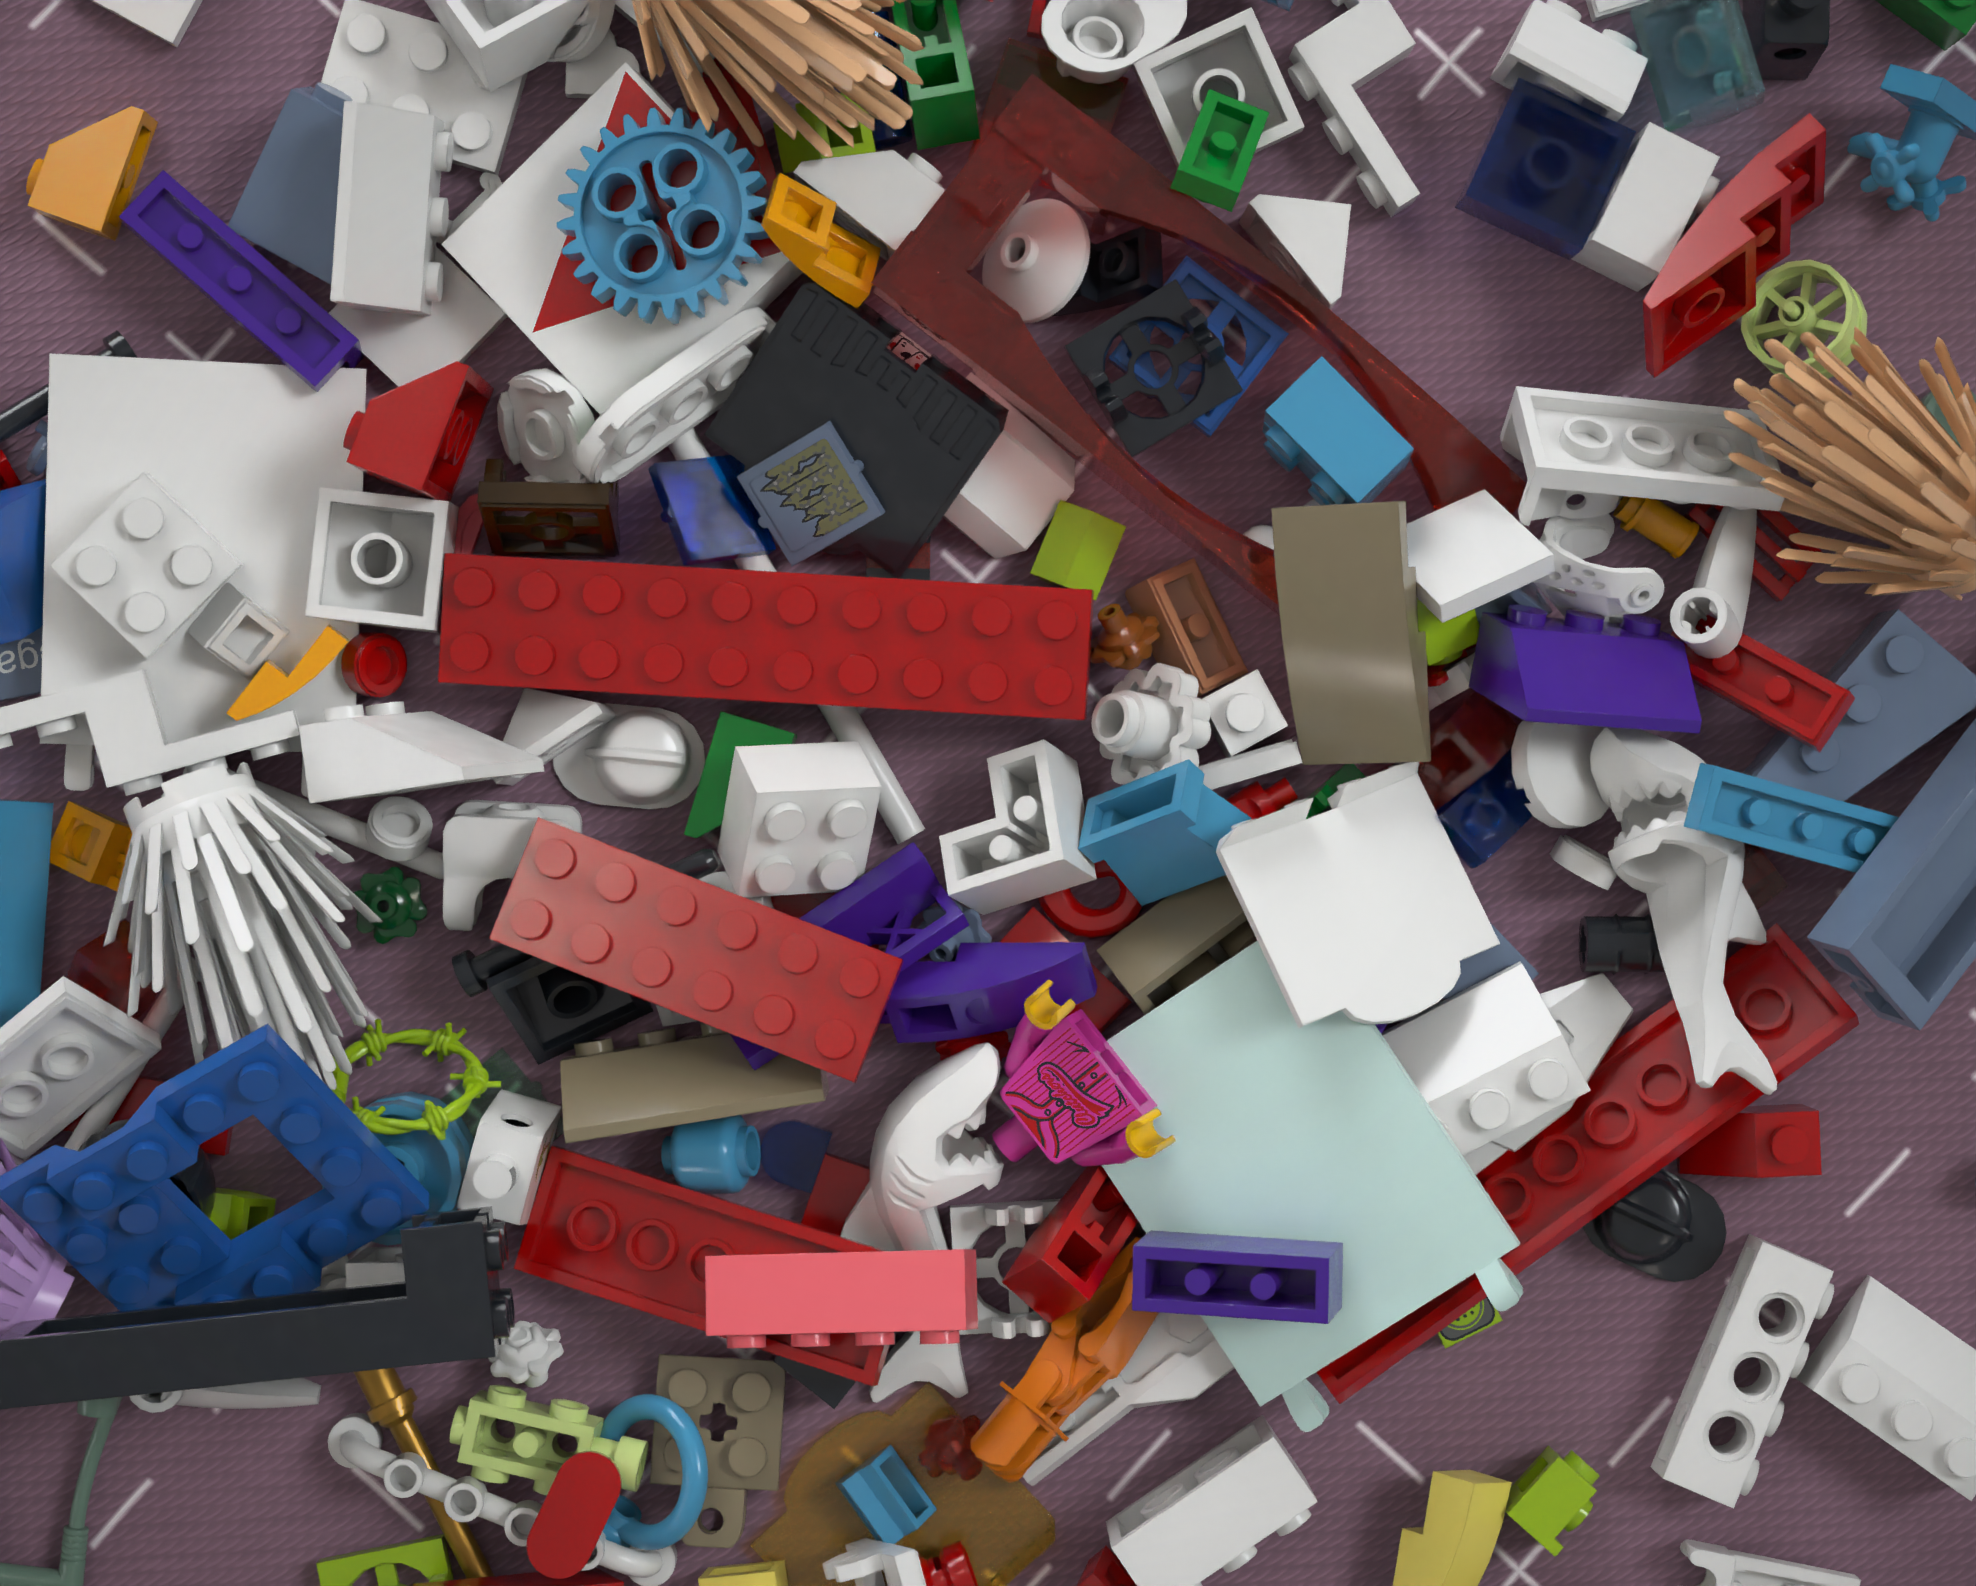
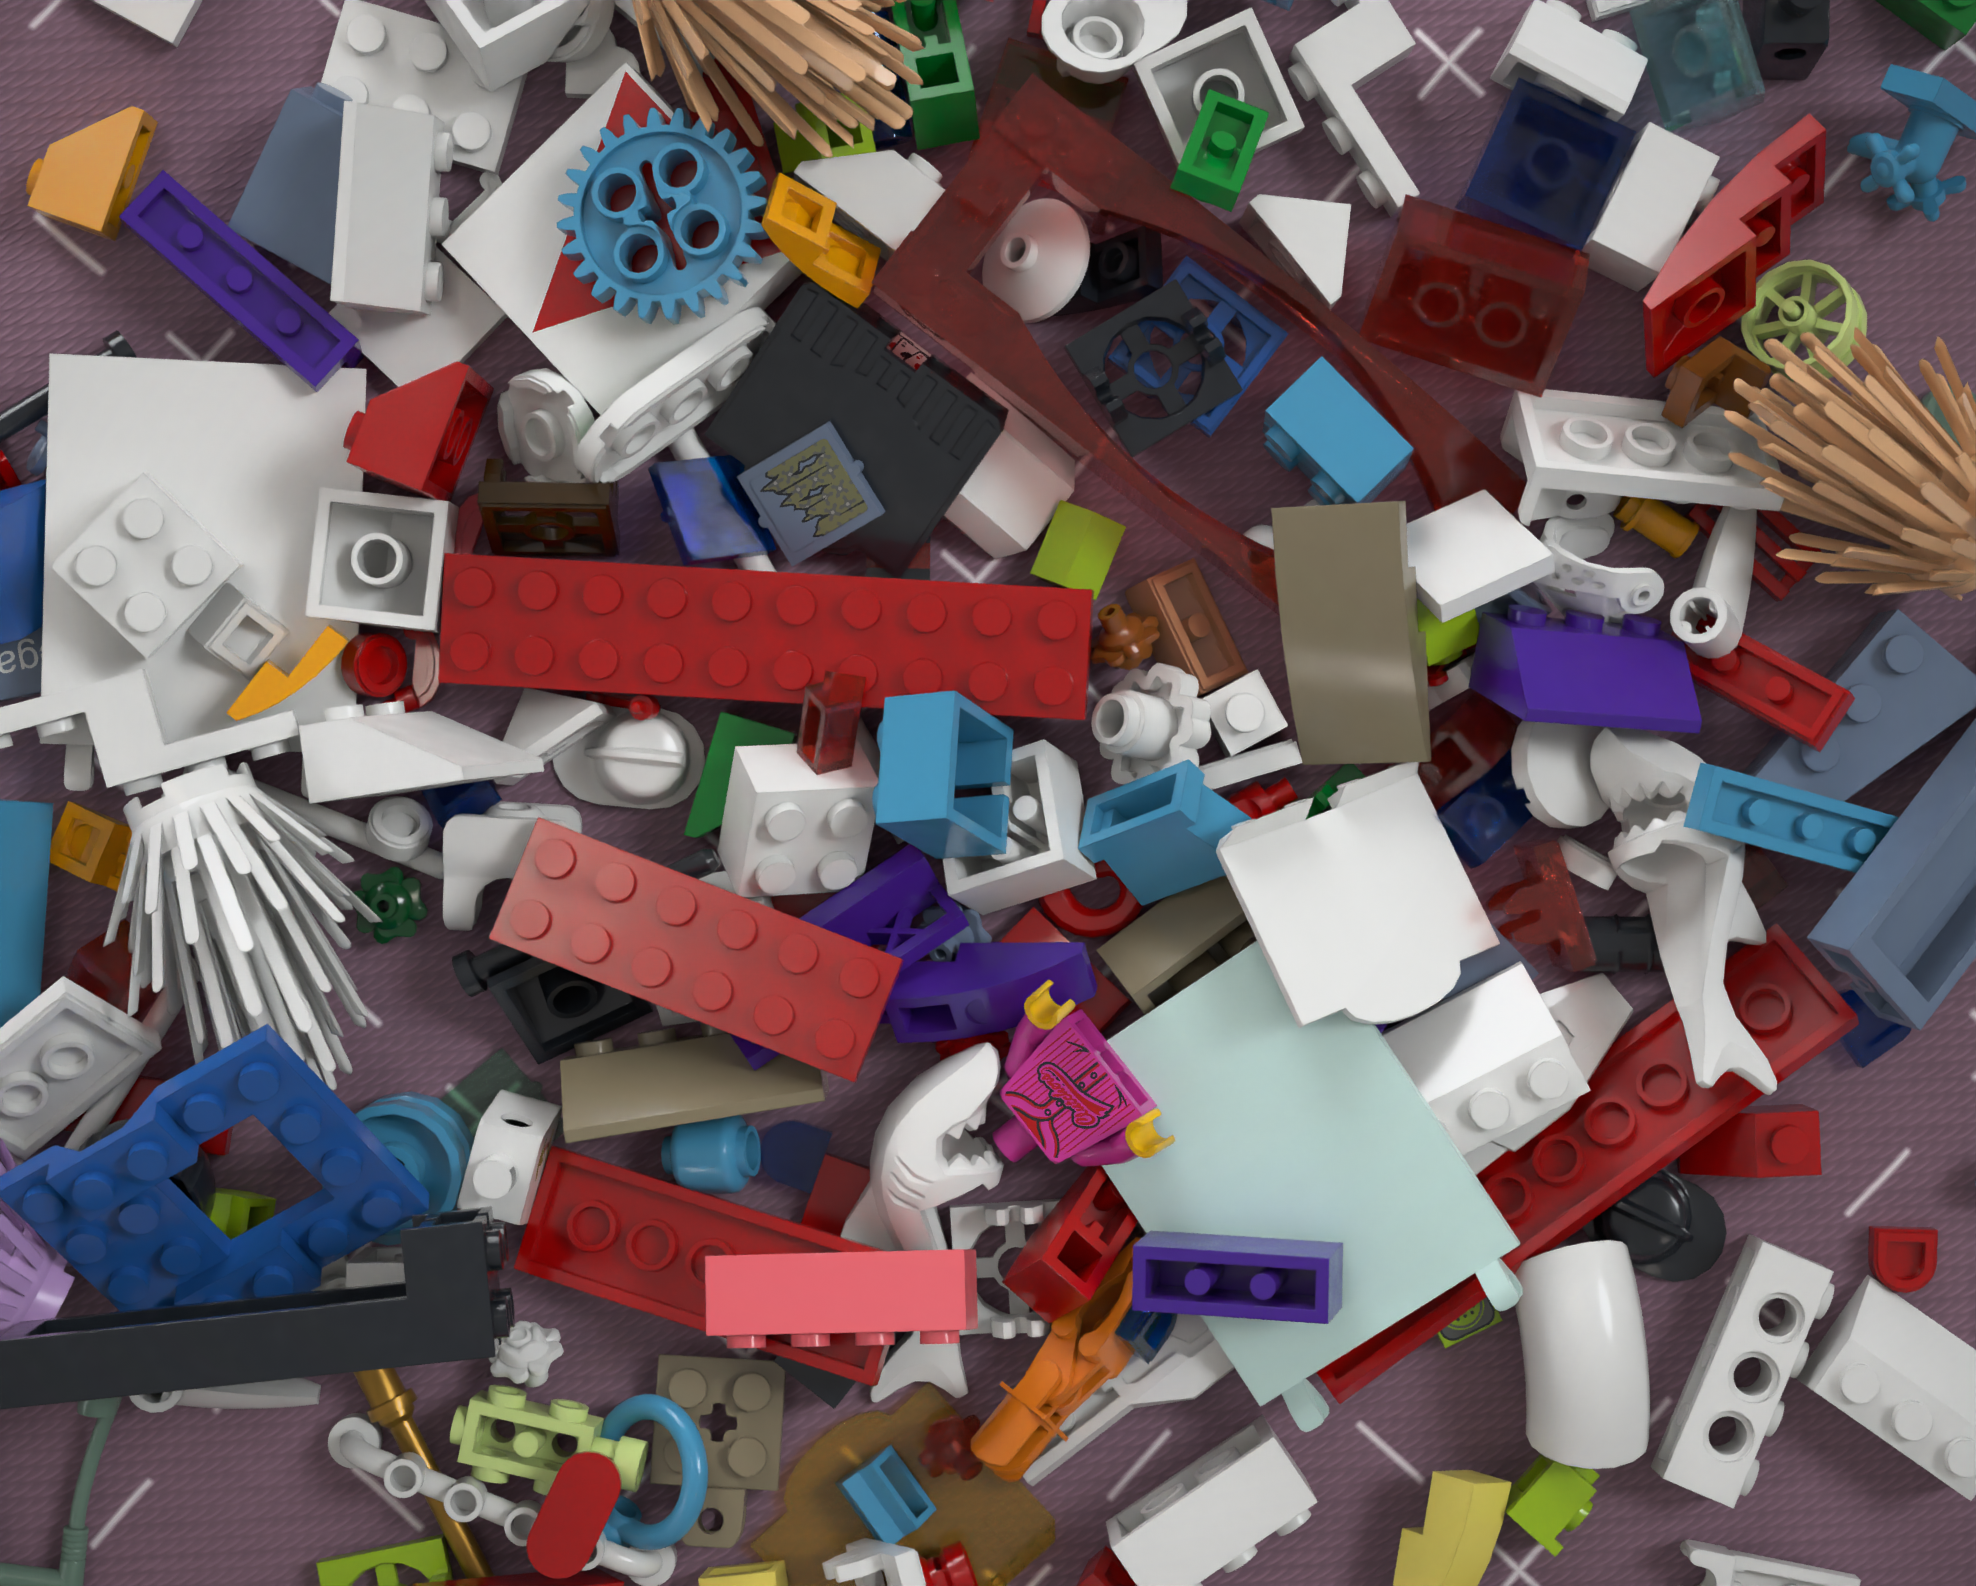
lime piece [331,1019,501,1140] -> none
none -> piece [381,629,441,713]
none -> clear blue tile [421,780,502,829]
none -> red piece [586,692,661,720]
none -> clear red piece [796,671,866,775]
none -> dark azure piece [872,691,1014,859]
none -> clear blue tile [1115,1305,1178,1364]
none -> clear red brick [1358,194,1590,398]
none -> clear red piece [1485,839,1597,972]
none -> white brick [1515,1240,1650,1469]
none -> dark orange bracket [1661,336,1771,428]
none -> clear blue tile [1838,989,1912,1068]
none -> red tile [1868,1226,1938,1293]

